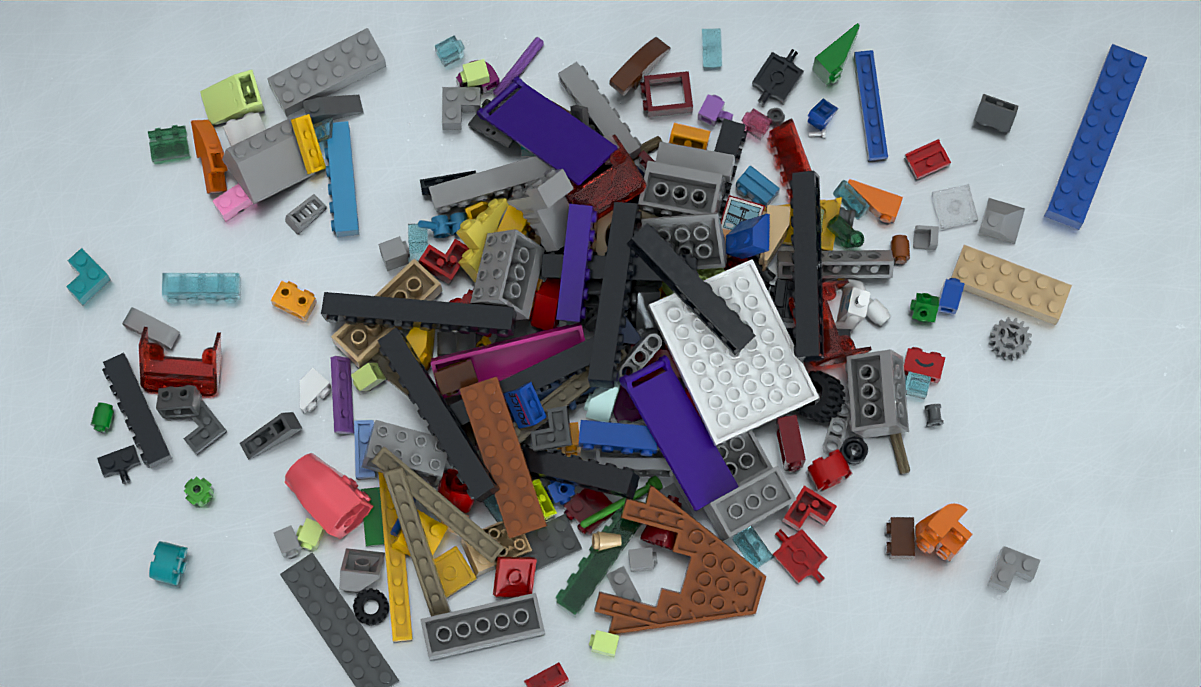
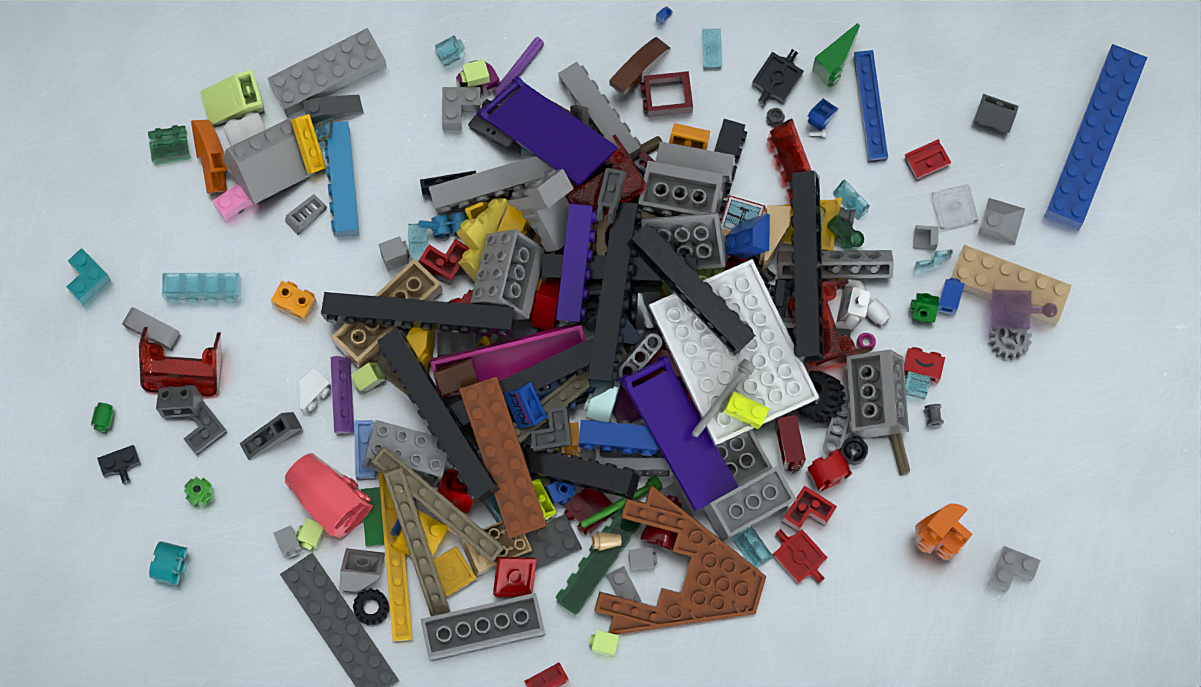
black brick [102,353,172,468] -> none
medium lavender brick [698,94,733,127] -> none
dark azure brick [736,165,780,208] -> none
clear pink brick [741,108,772,141] -> none
orange slope [846,179,903,223] -> none
reddish brown brick [885,517,915,559] -> none
dark orange brick [890,235,910,264] -> none
none -> dark grey hinge [596,168,626,224]
none -> blue tile [656,6,673,25]
none -> light grey piece [692,359,756,437]
none -> neon yellow brick [723,392,769,429]
none -> dark pink plate [857,333,876,352]
none -> clear light blue slope [914,249,953,274]
none -> clear purple plate [991,289,1058,329]

